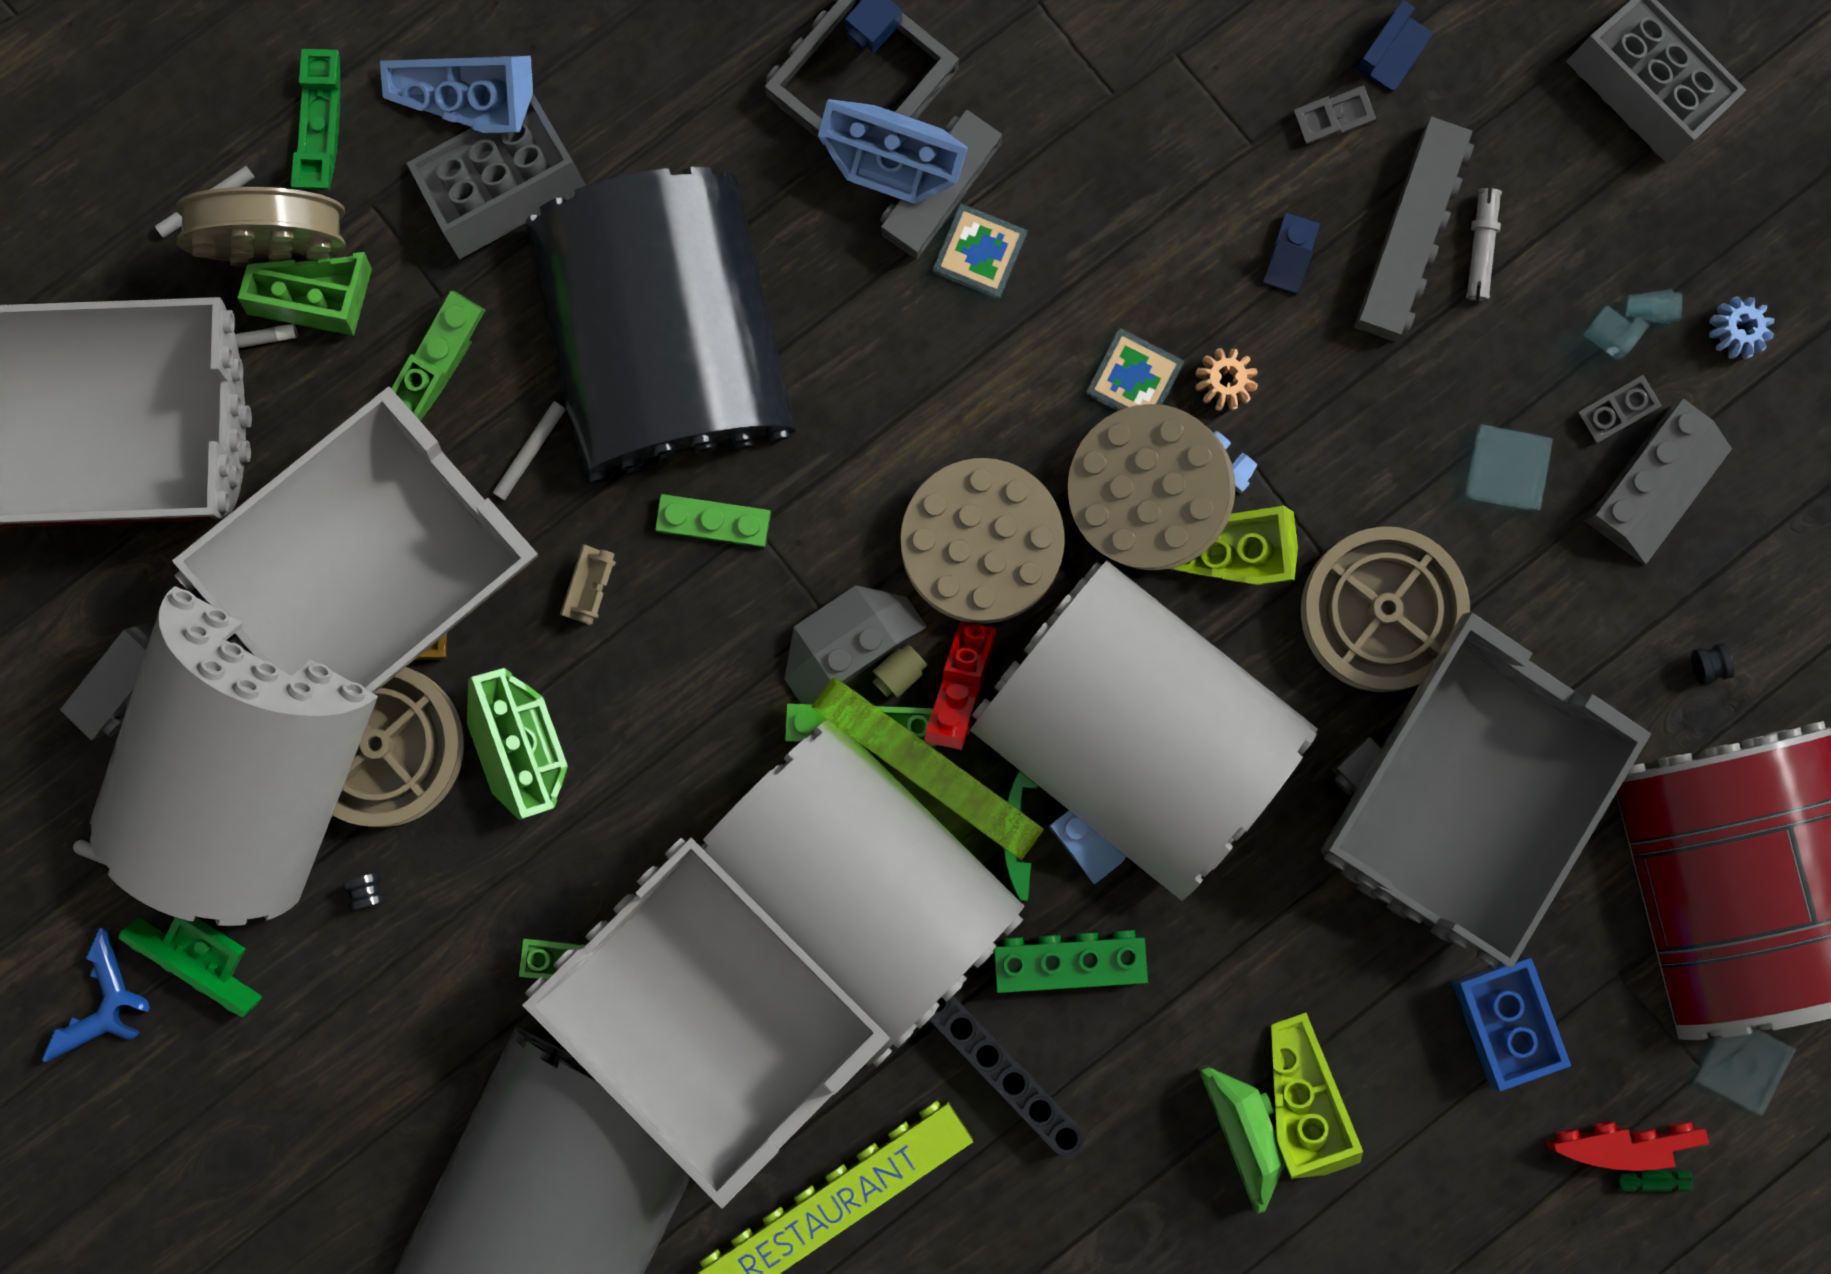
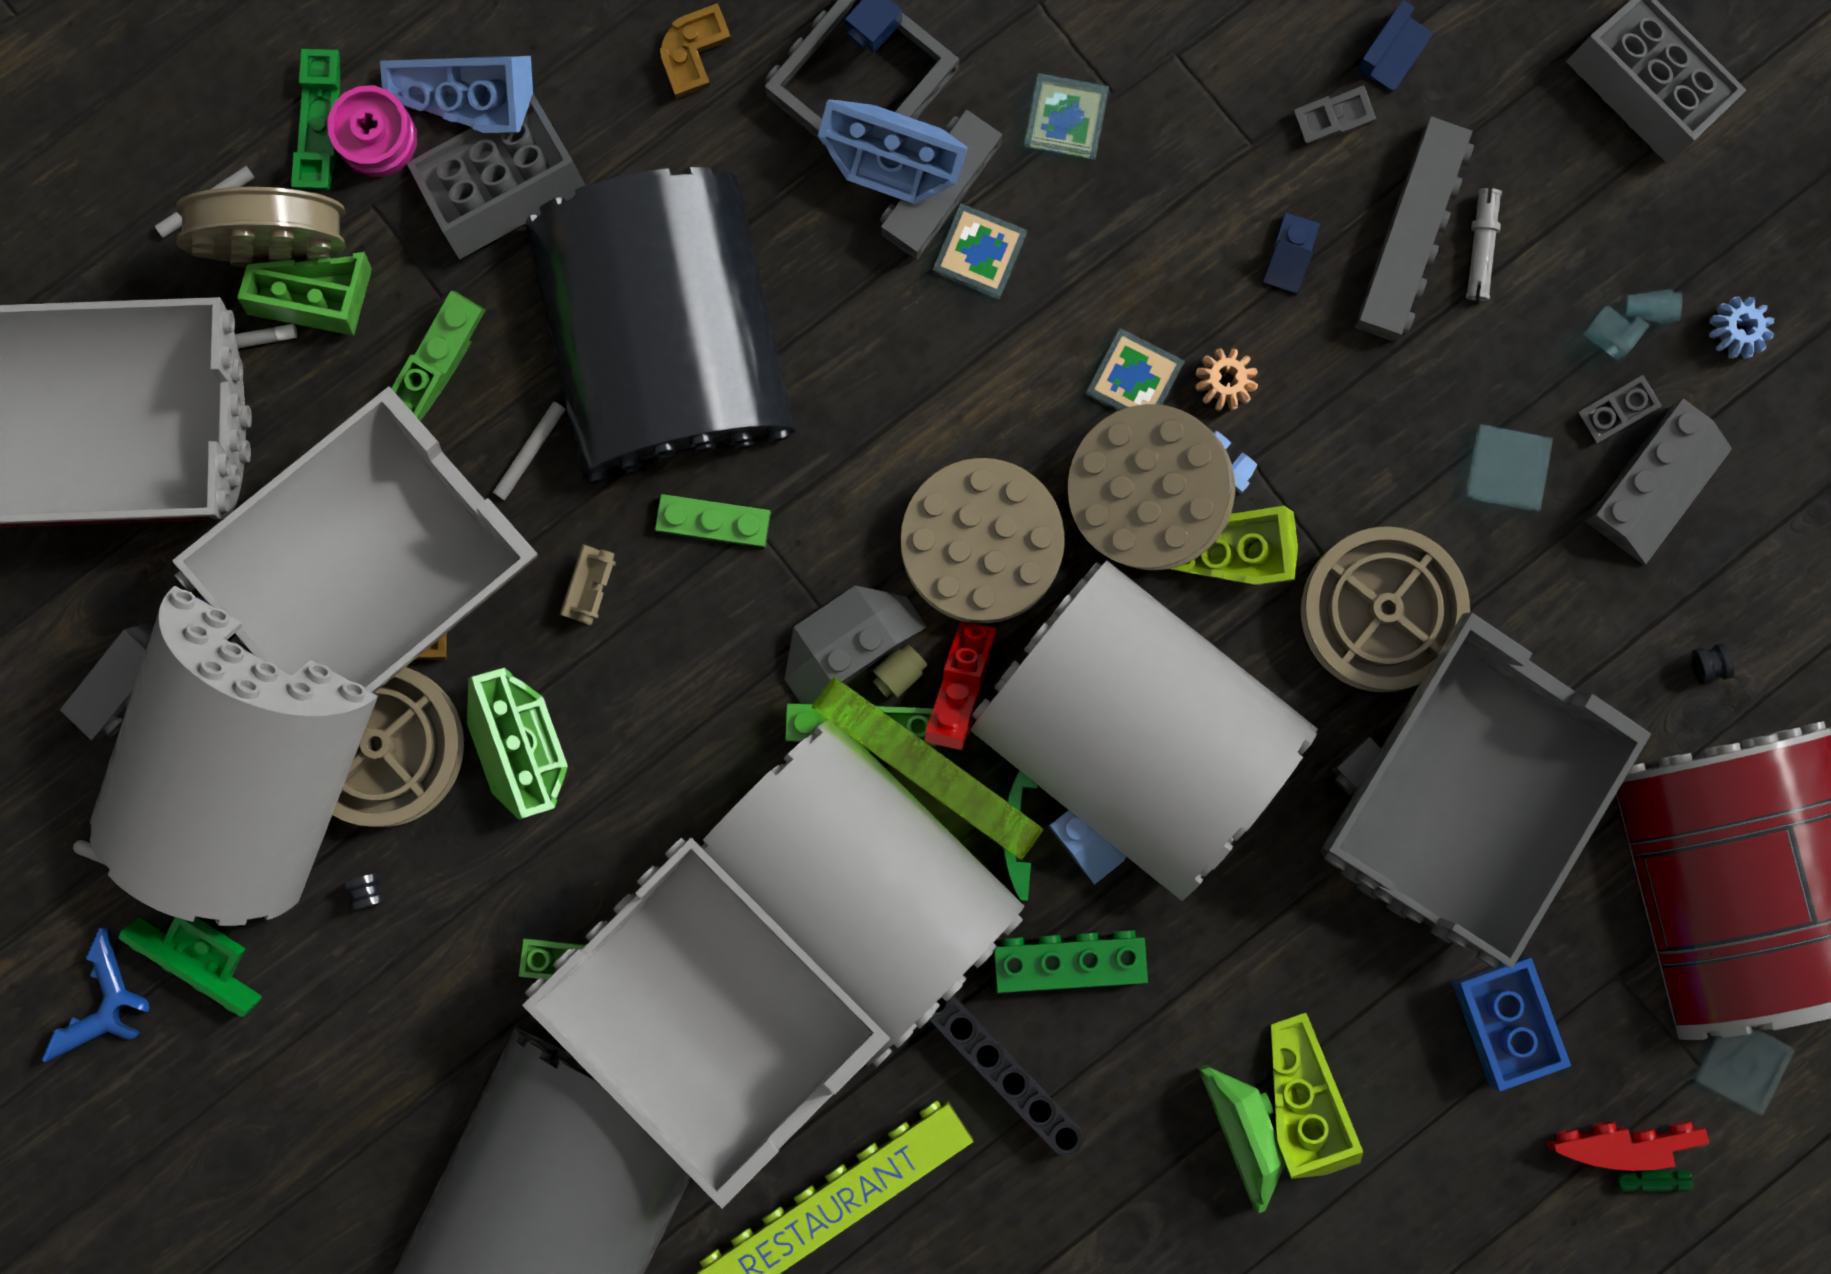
none -> dark pink wheel [328,85,417,177]
none -> pearl gold plate [660,3,732,99]
none -> clear light blue tile [1024,73,1109,159]

